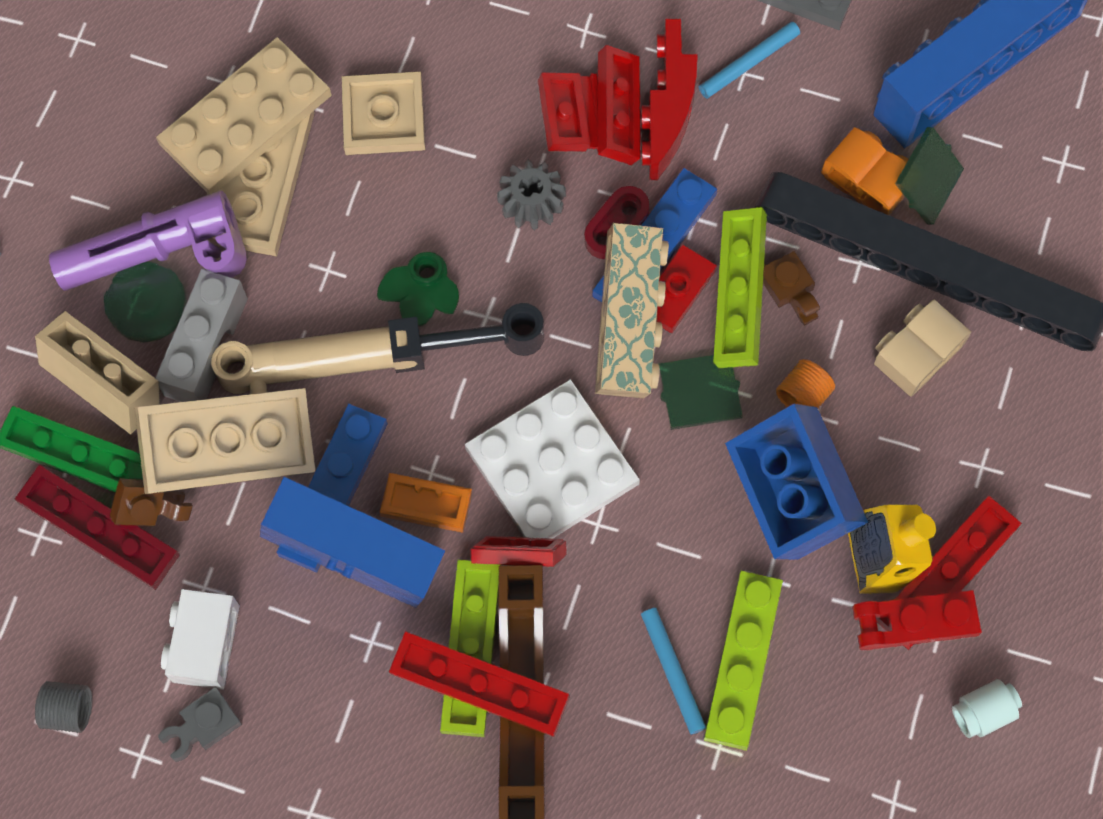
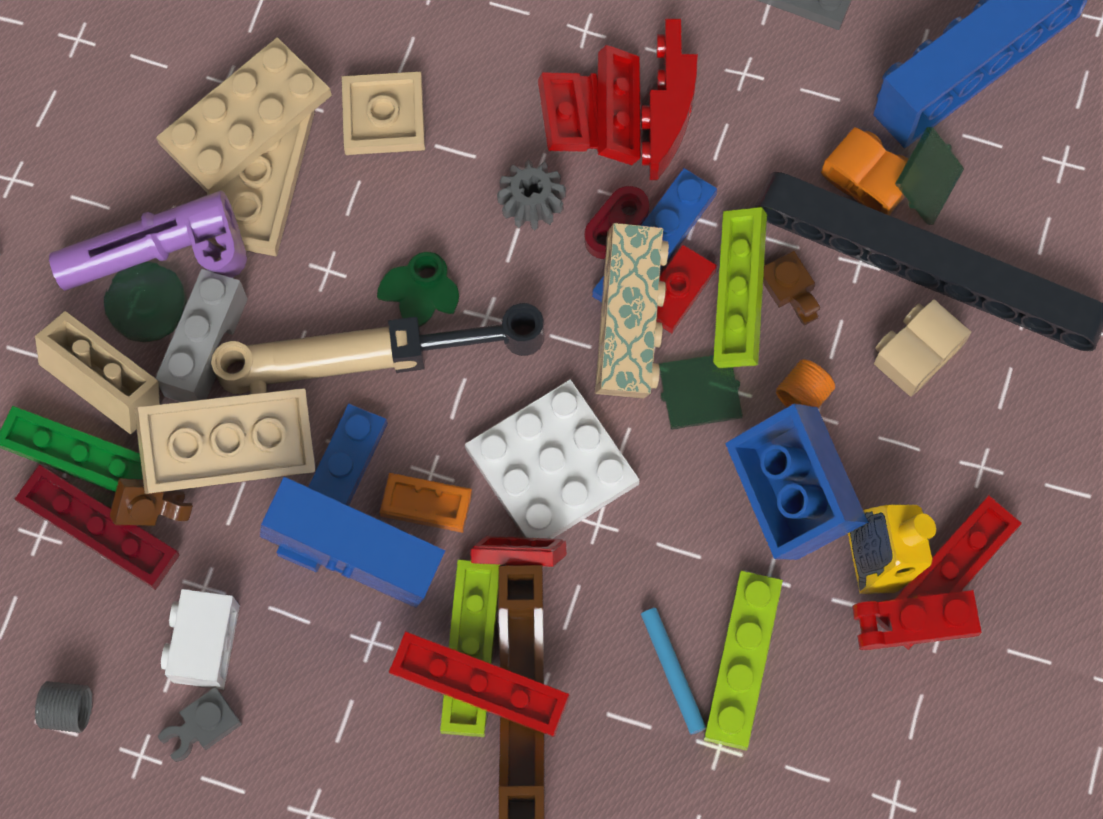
dark azure piece [698,21,800,99] -> none
light aqua brick [952,679,1022,738] -> none

